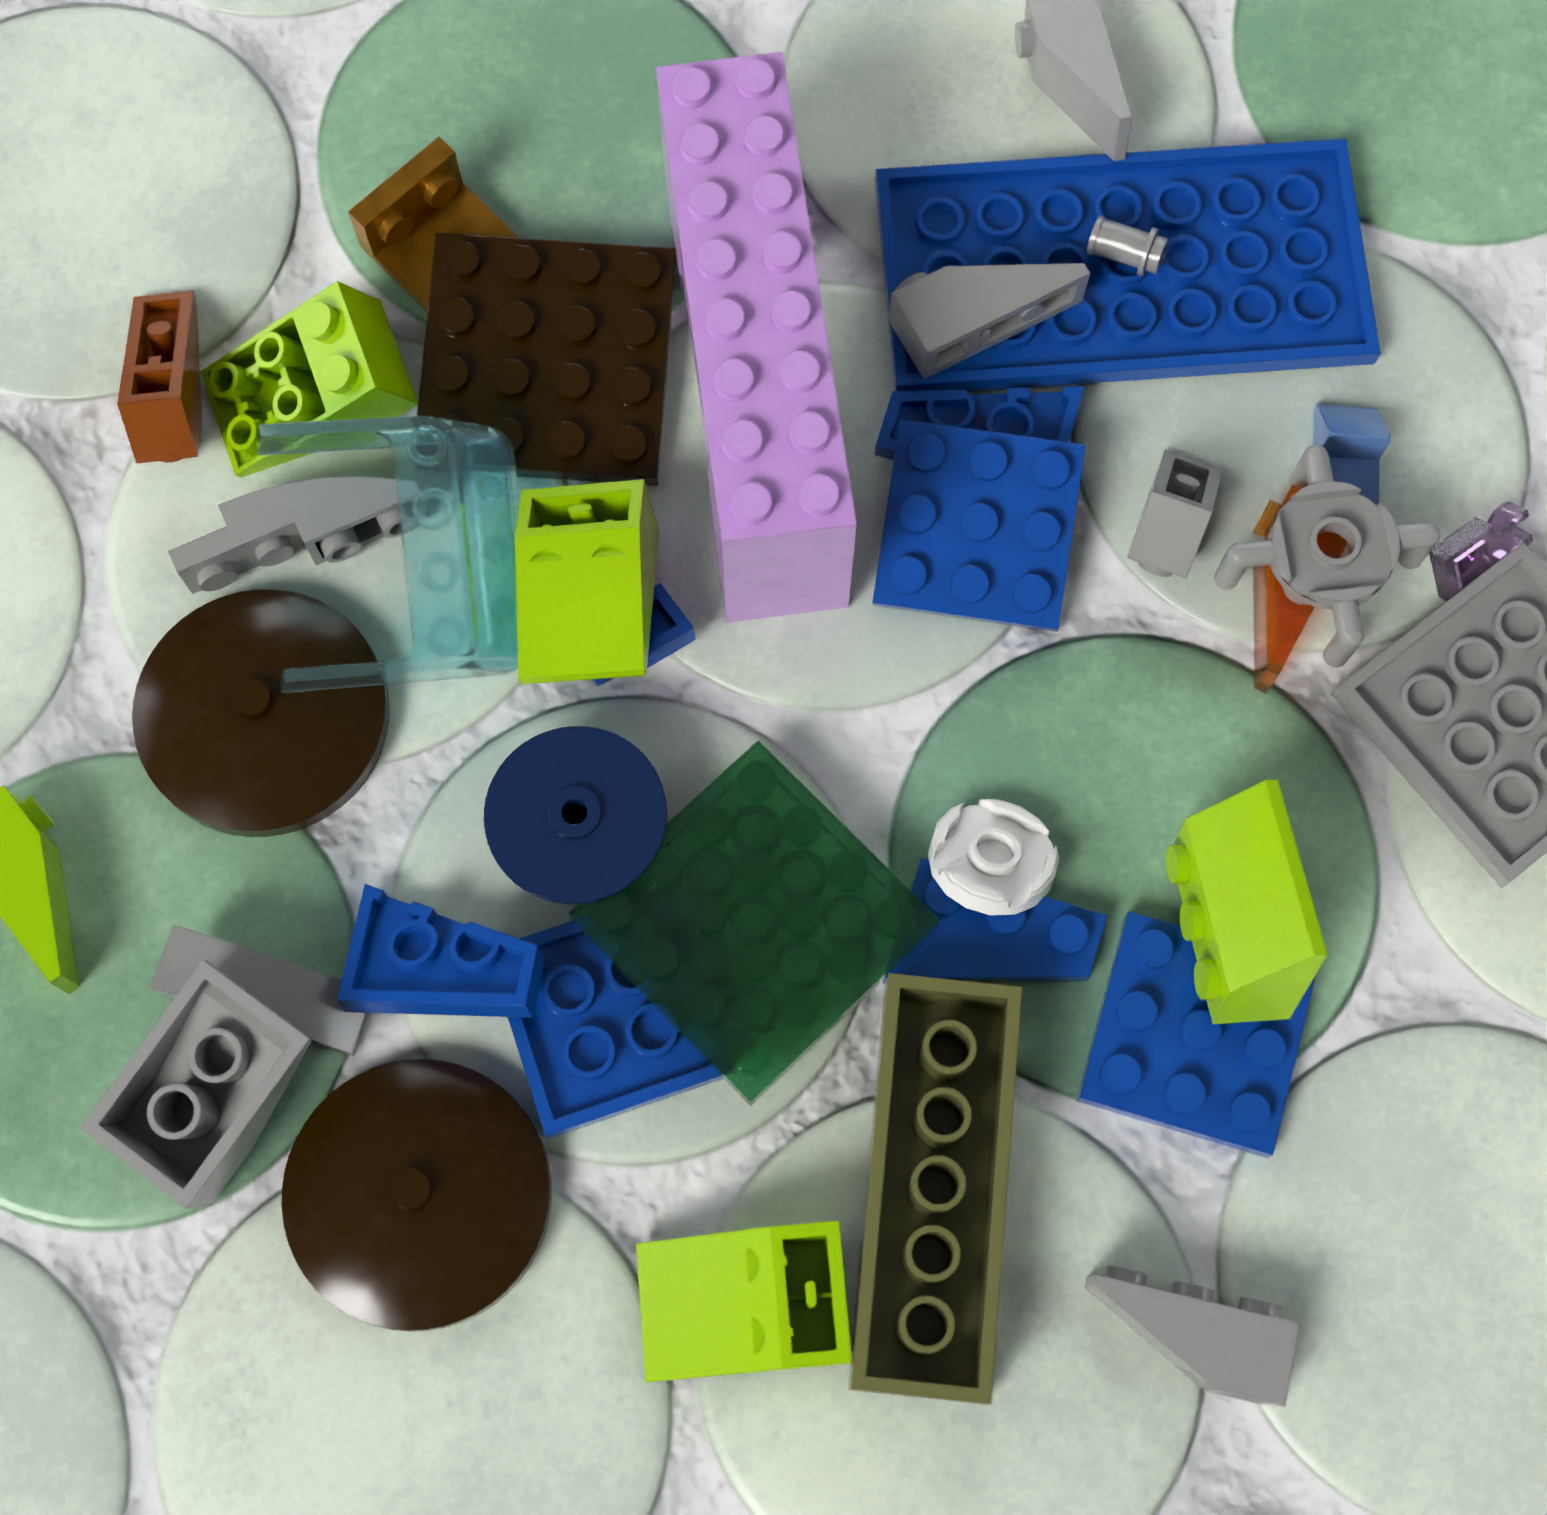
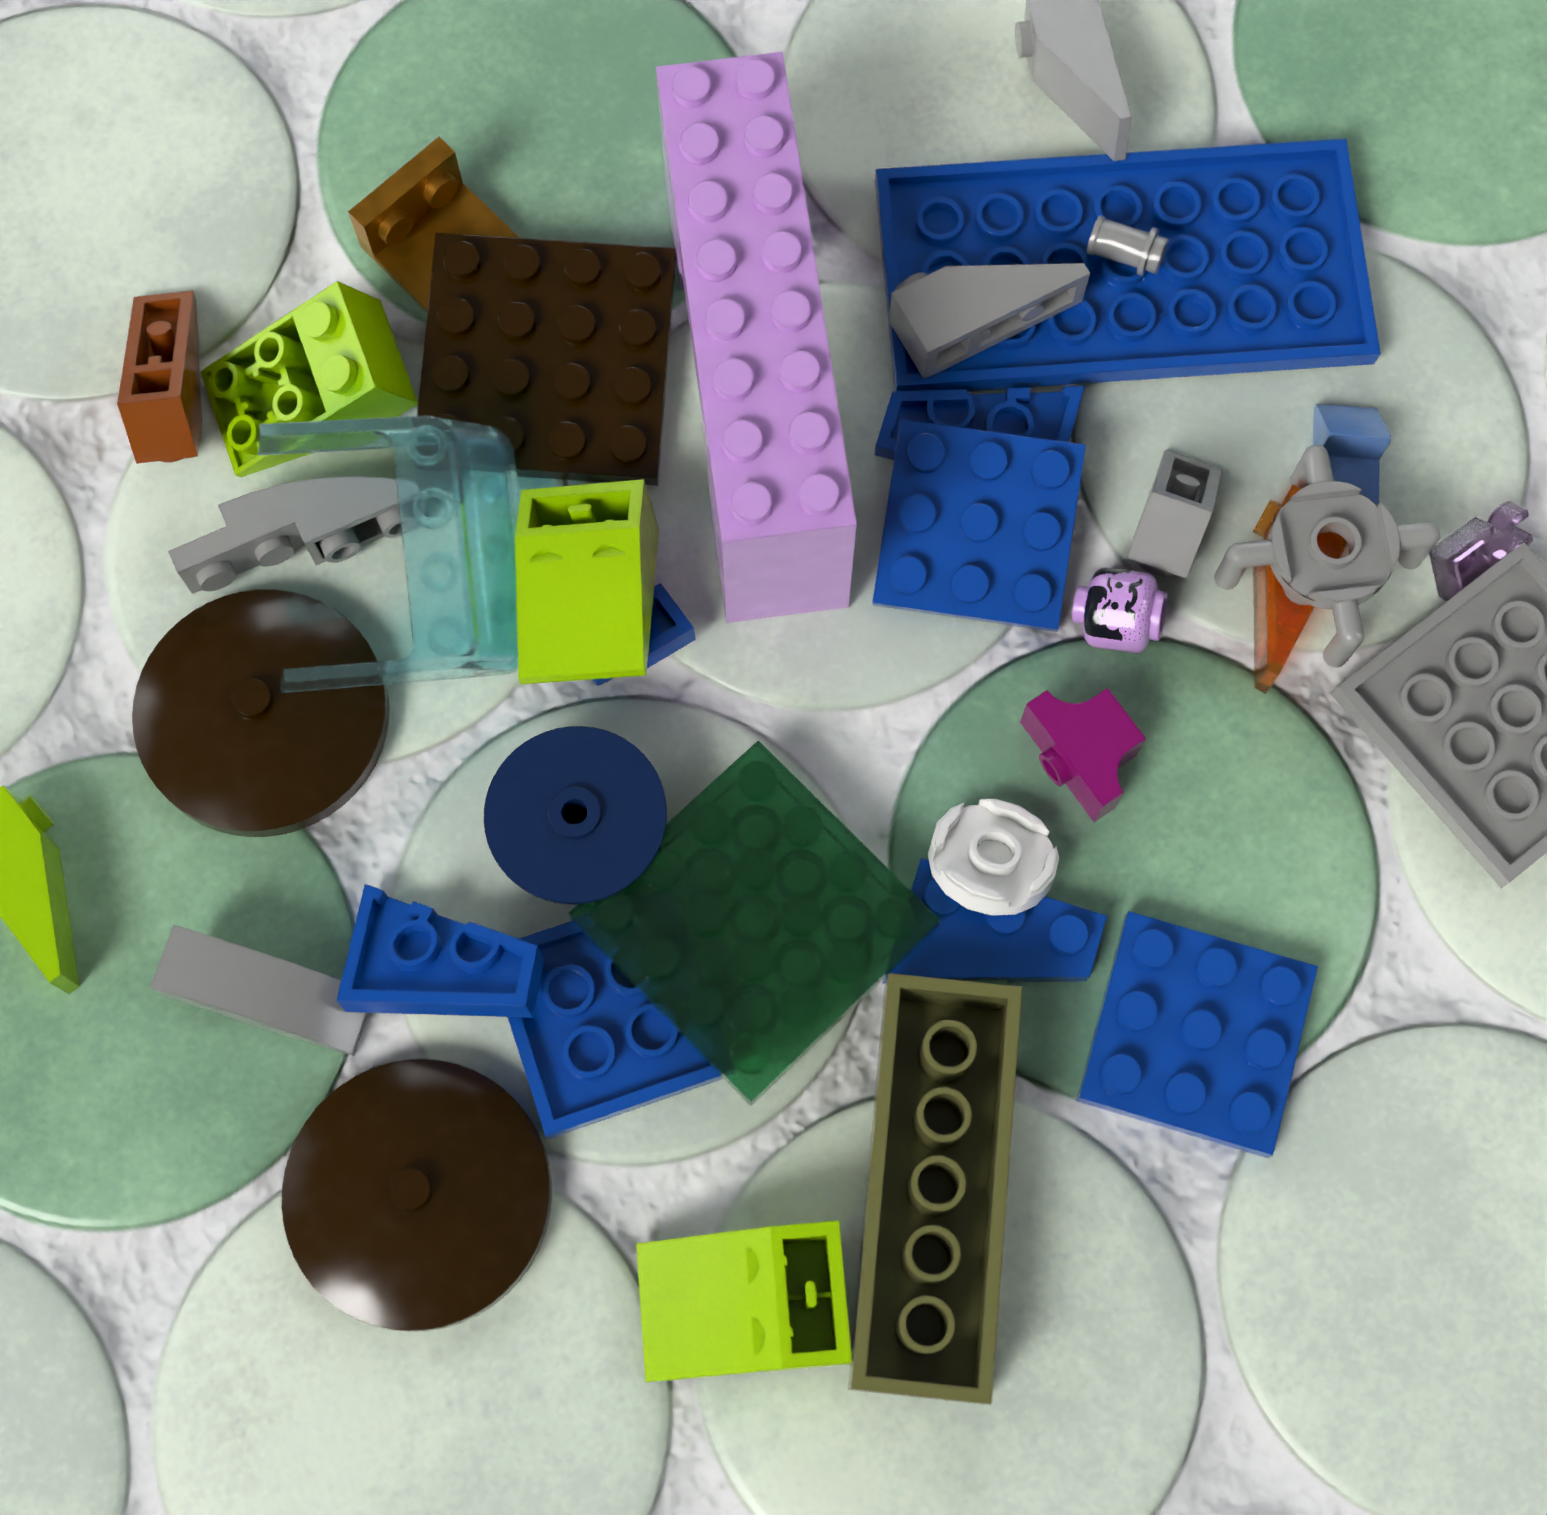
light grey slope [80,960,313,1209] -> none
light grey slope [1085,1266,1300,1407] -> none
lime slope [1166,779,1328,1024] -> none
none -> magenta brick [1020,688,1146,822]
none -> lavender head [1072,567,1167,654]

